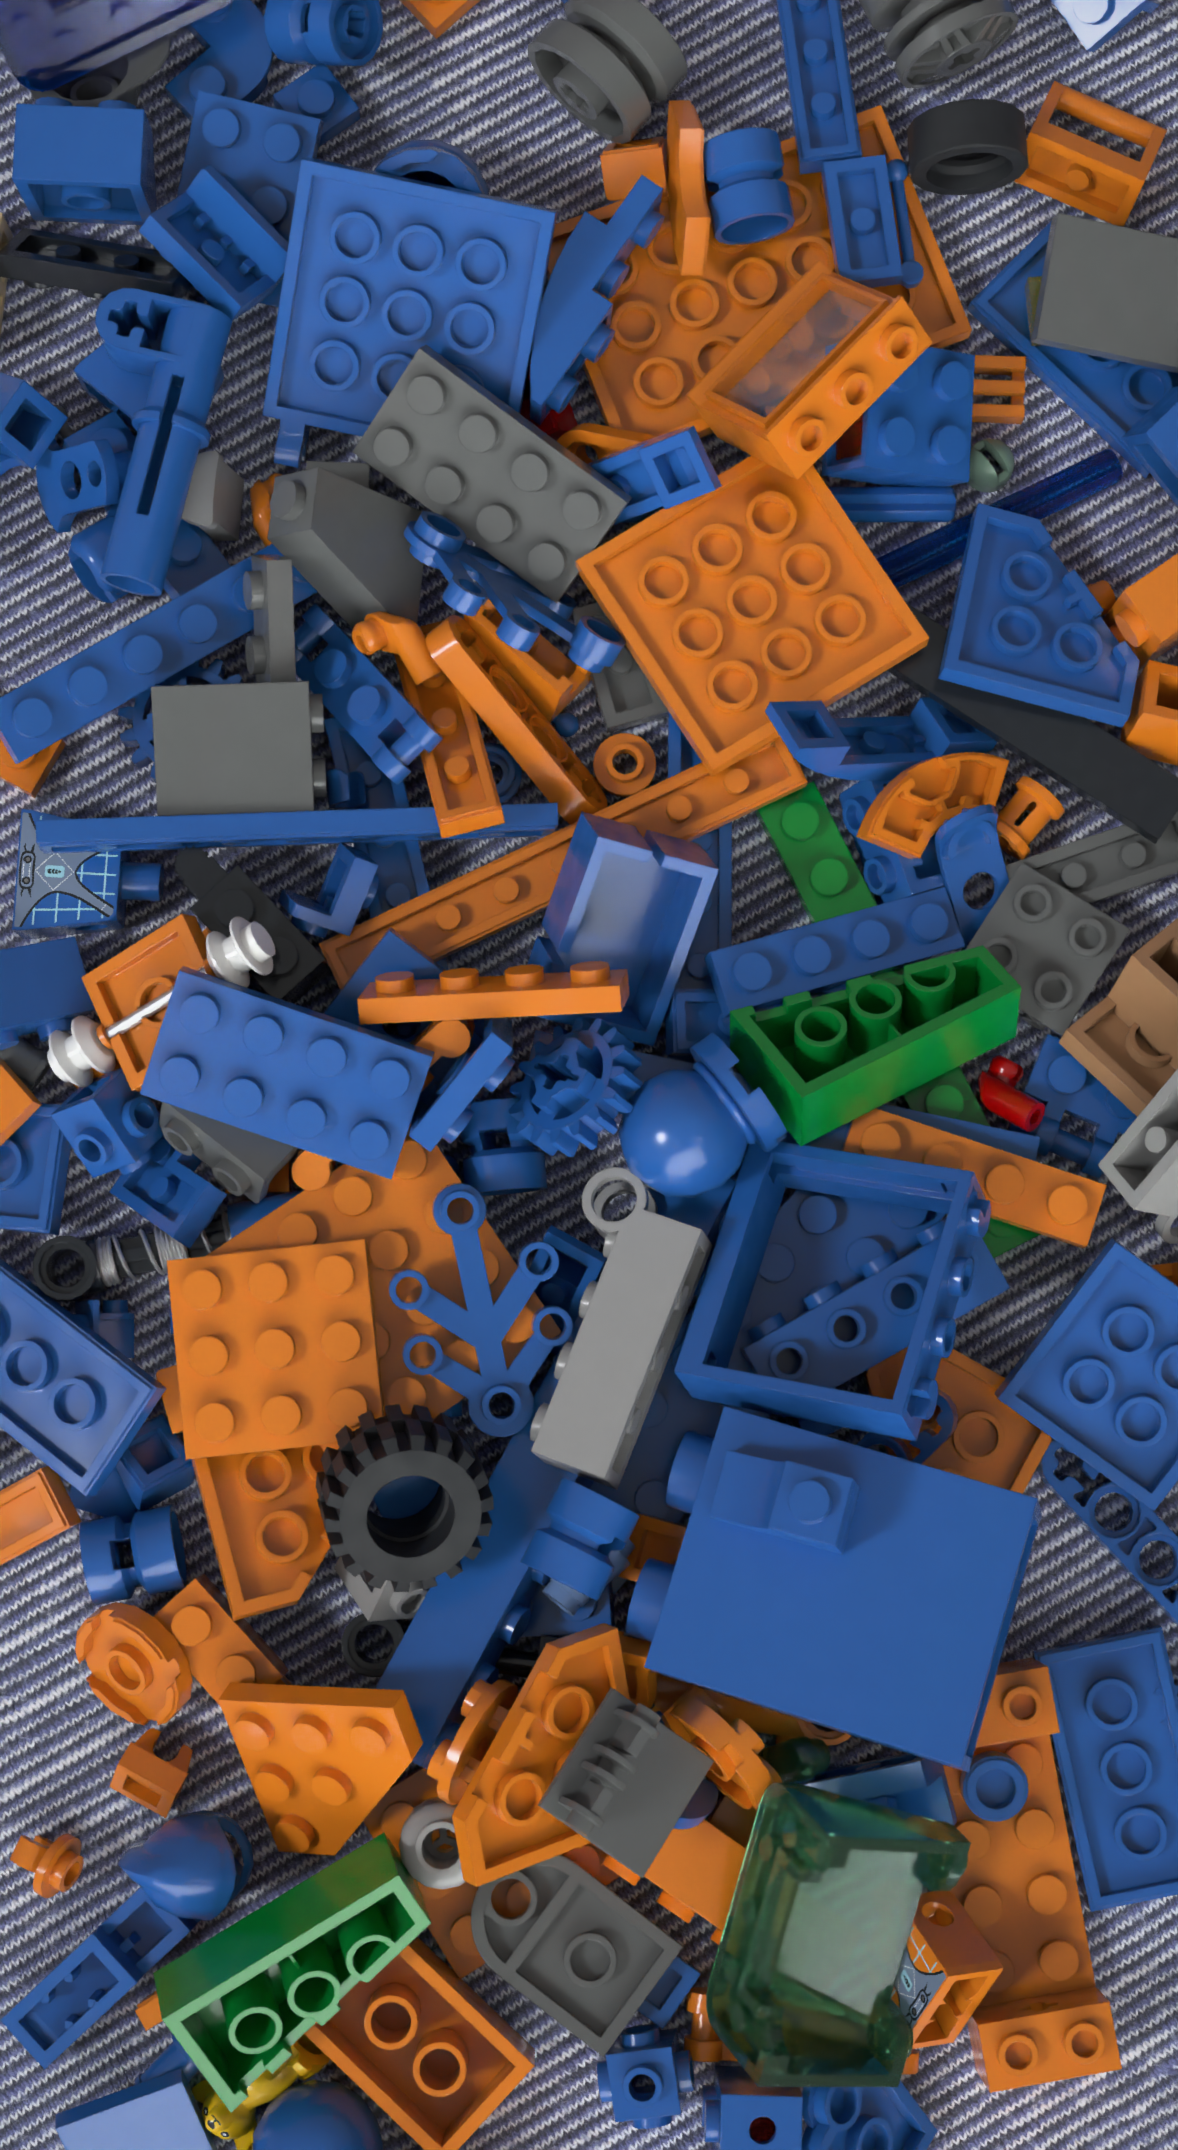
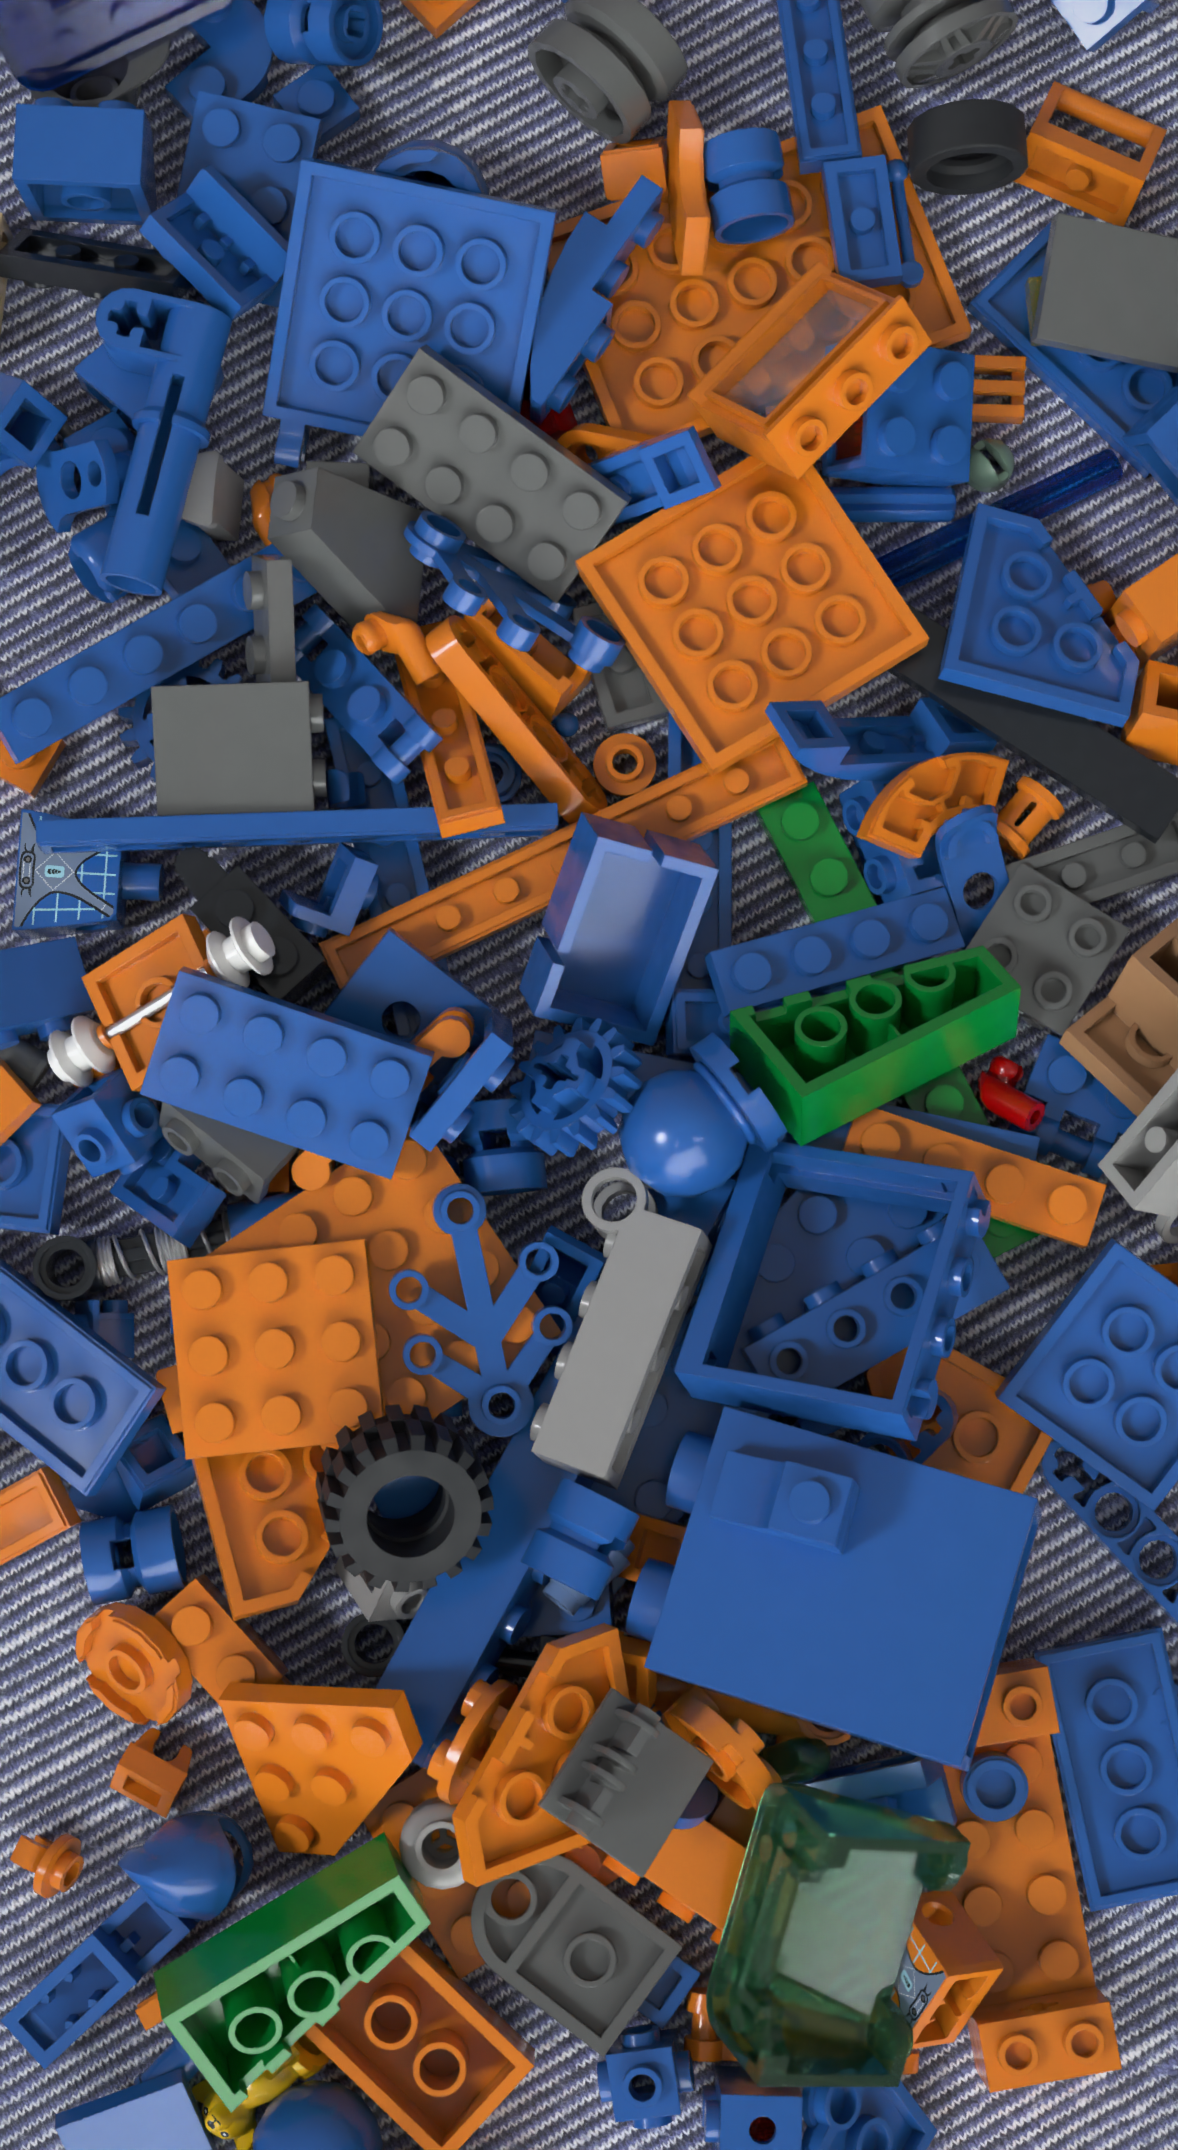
orange plate [357,961,630,1025] -> none

